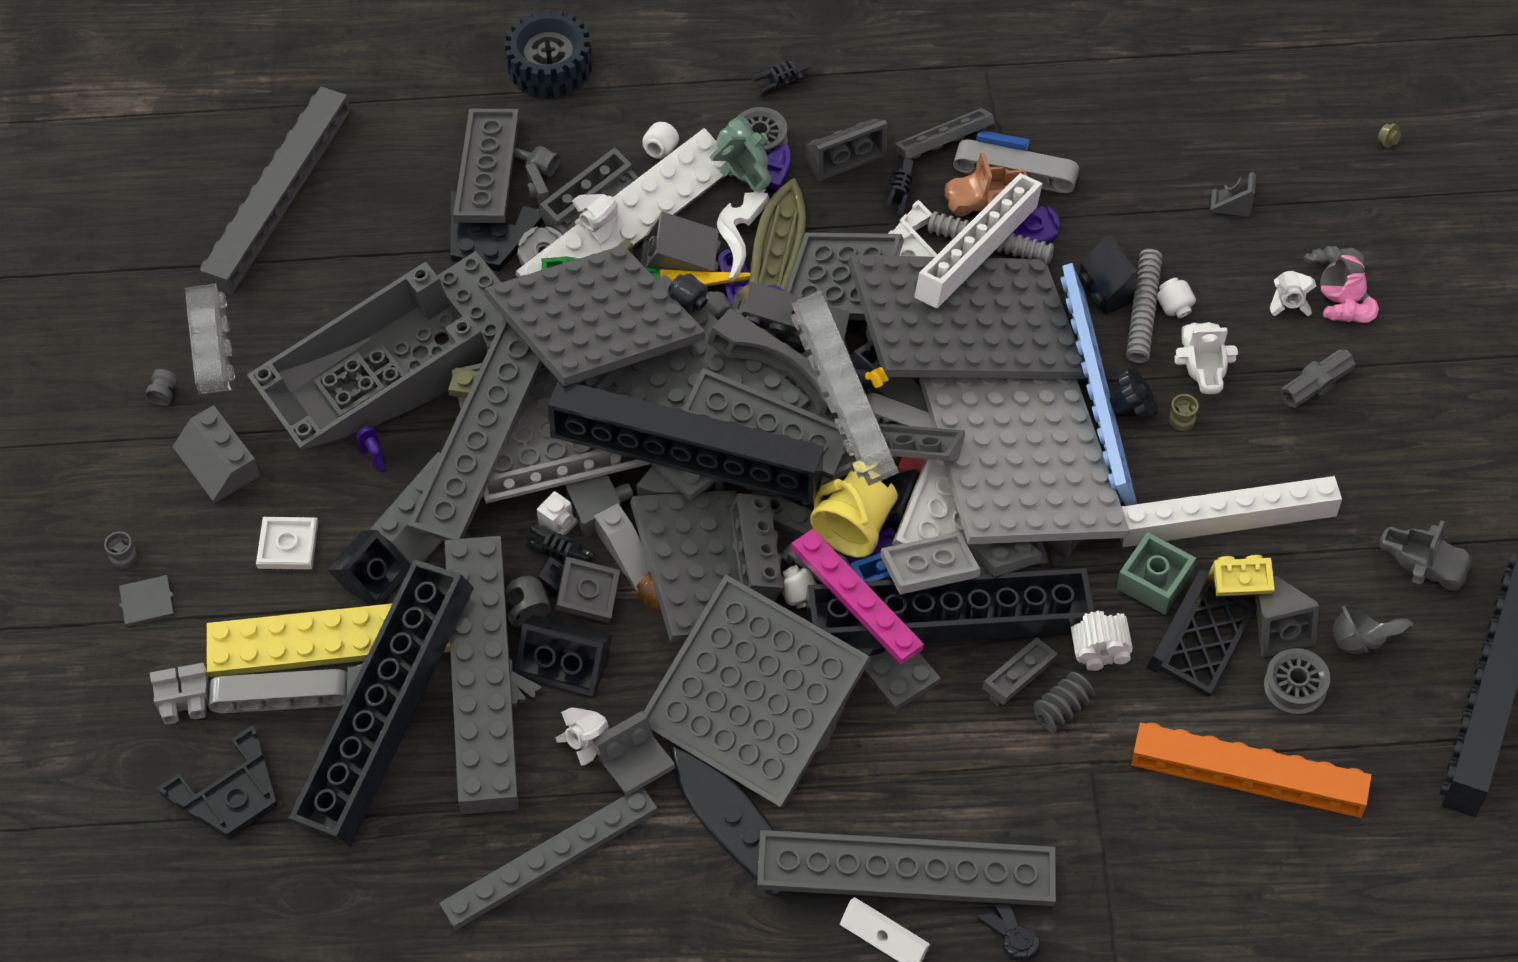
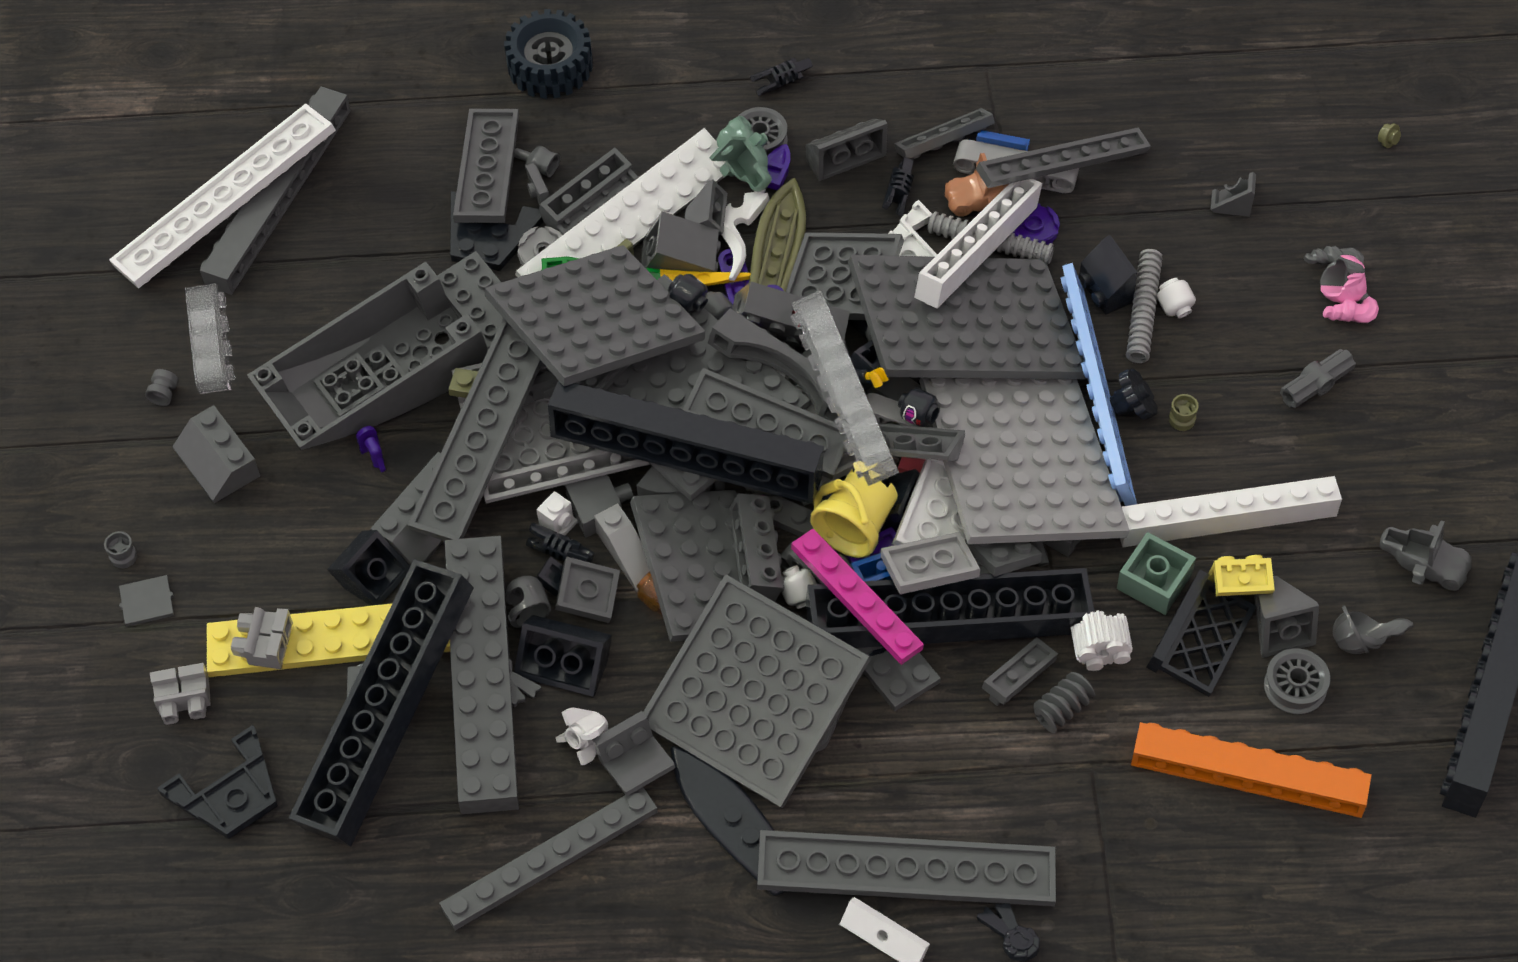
light grey beam [209,669,348,713] -> none
white tile [256,517,319,569] -> none
white brick [572,194,618,244] -> none
white head [642,122,679,159] -> none
white piece [1174,322,1238,394] -> none
white brick [1270,271,1316,316] -> none
none -> white plate [109,104,336,289]
none -> light grey hips [231,607,293,669]
none -> dark grey slope [685,180,728,235]
none -> black head [898,388,940,427]
none -> dark grey plate [976,127,1151,188]

